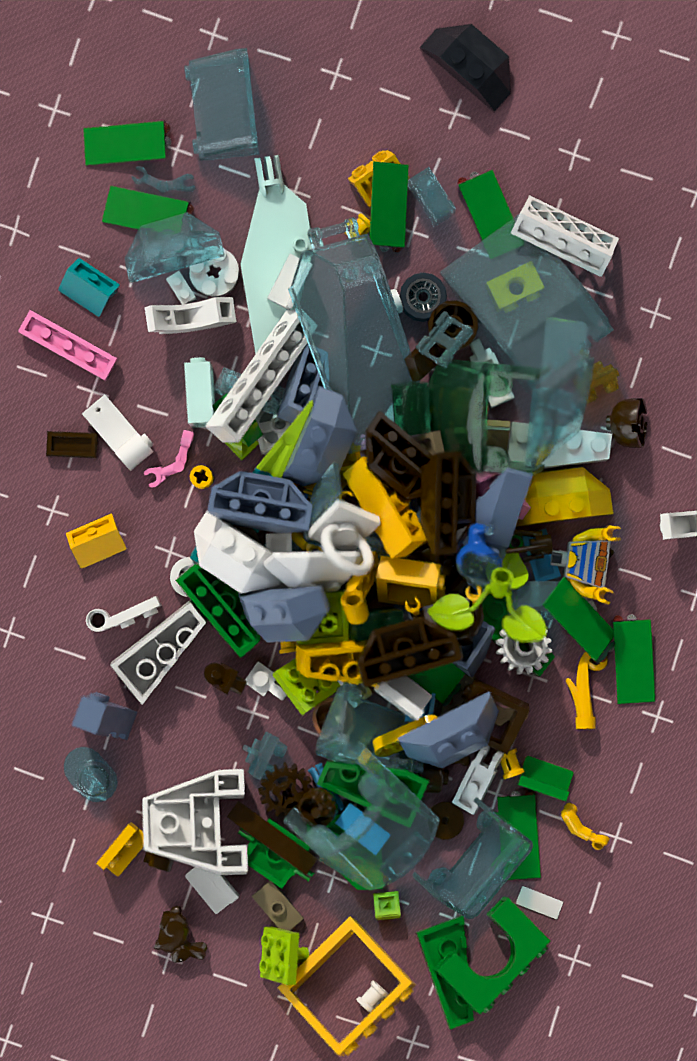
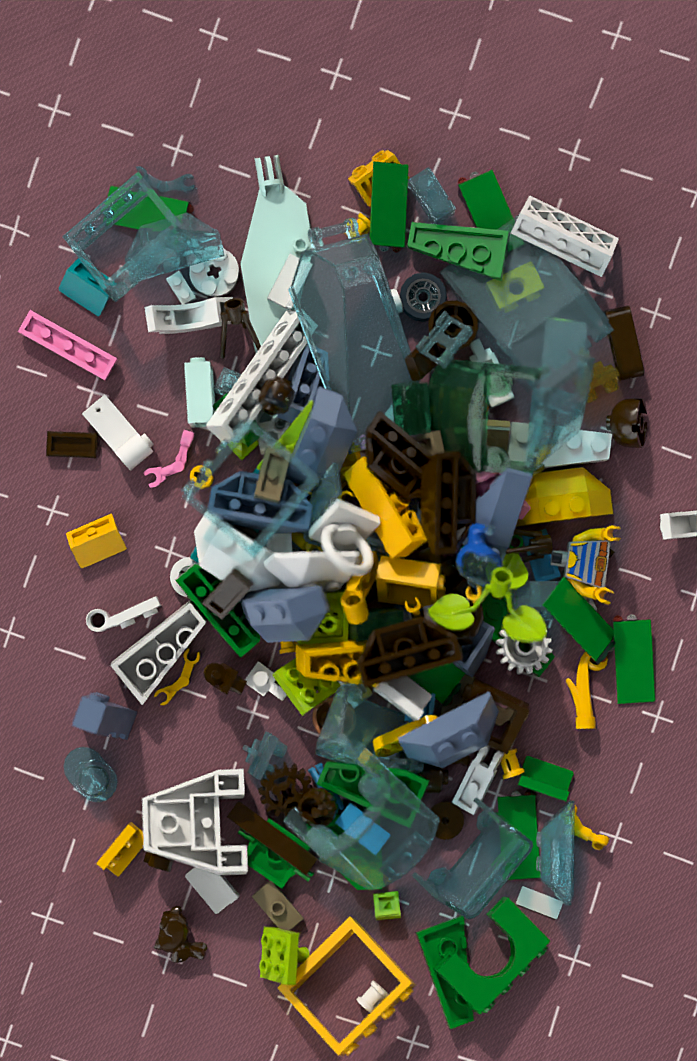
green piece [83,120,171,166] -> none
clear light blue windscreen [184,48,259,161] -> none
black wedge [420,24,511,113] -> none
none -> clear light blue window [62,171,192,303]
none -> yellow piece [154,649,201,705]
none -> clear light blue window [182,418,321,558]
none -> dark brown tile [202,568,254,619]
none -> dark brown plant [220,298,261,359]
none -> dark tan plate [254,447,291,503]
none -> dark brown head [258,376,295,416]
none -> green wing [407,222,510,281]
none -> clear light blue wedge [536,801,575,906]
none -> dark brown beam [604,305,644,381]

